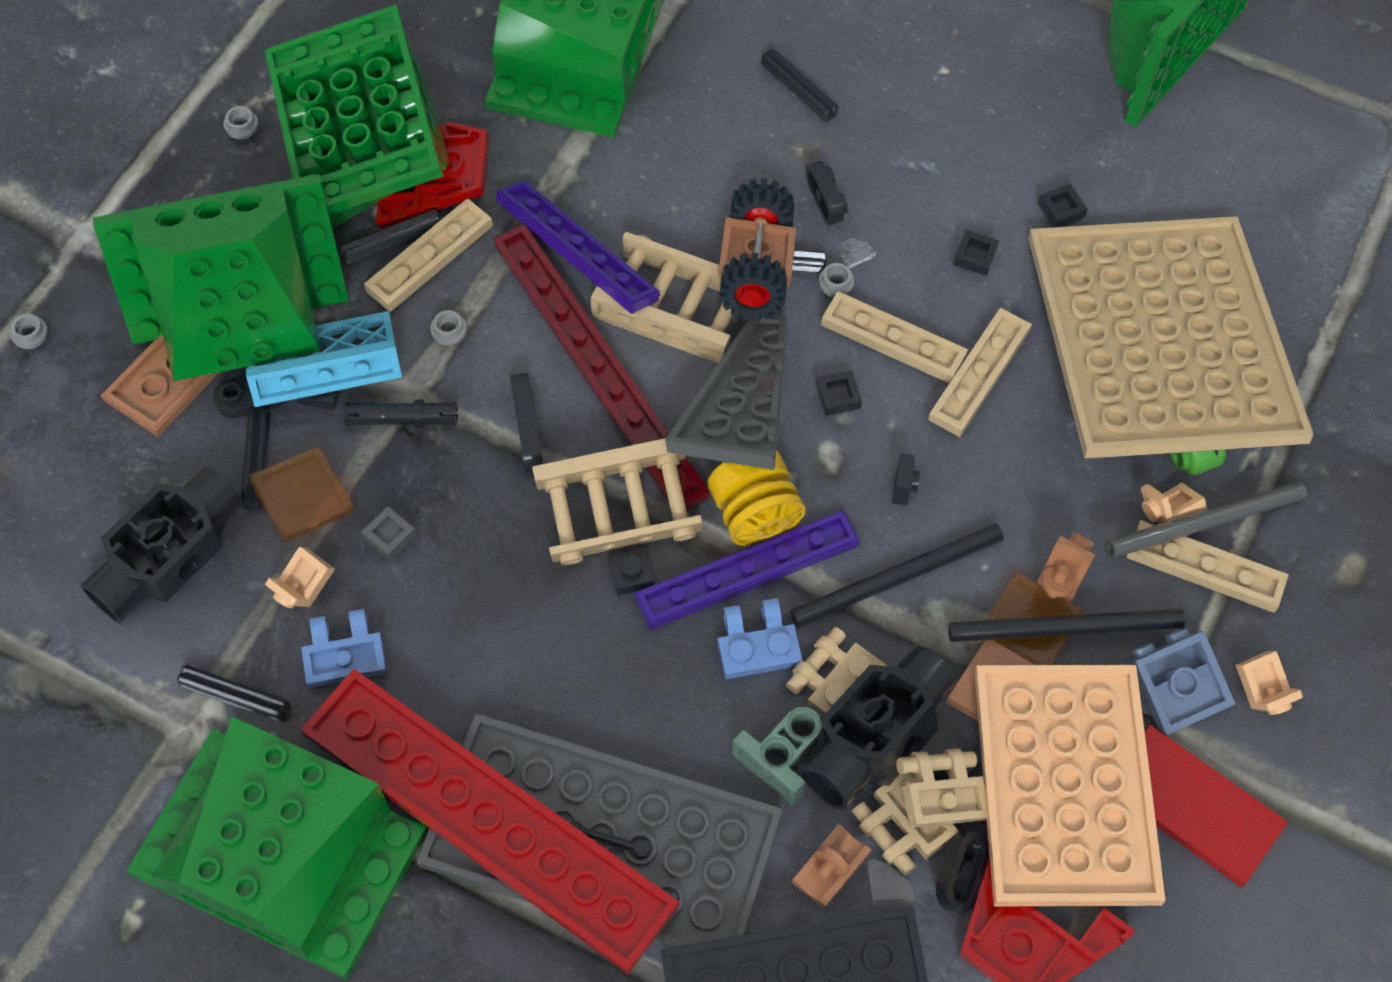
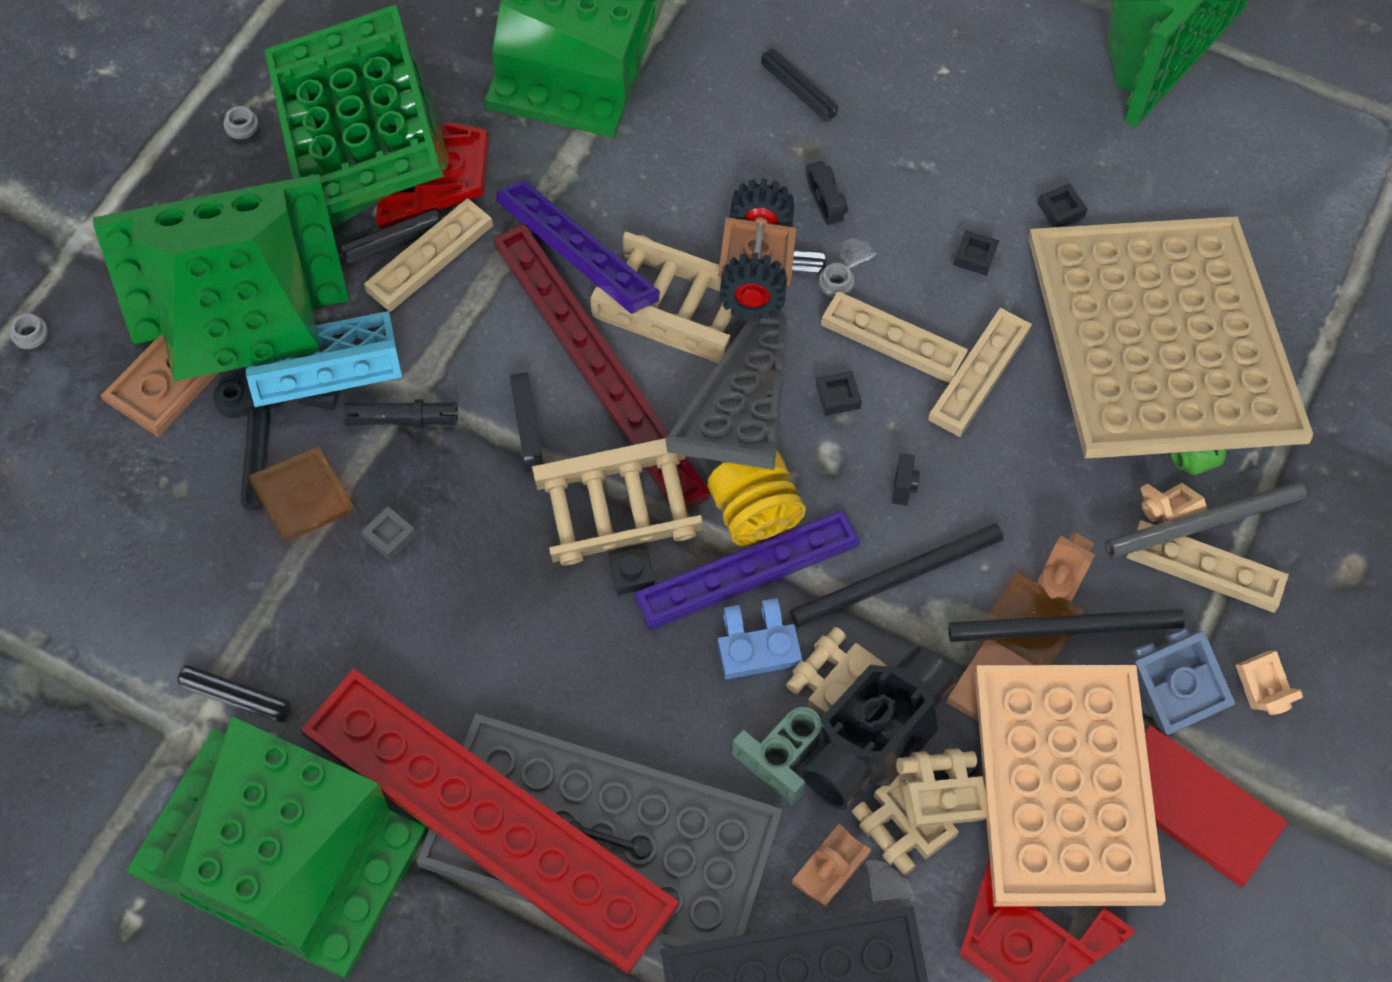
black brick [80,466,243,624] -> none
light nougat bracket [265,546,335,609] -> none
medium blue plate [301,609,387,689] -> none
light grey plate [430,310,467,346] -> none
black plate [936,831,990,912] -> none

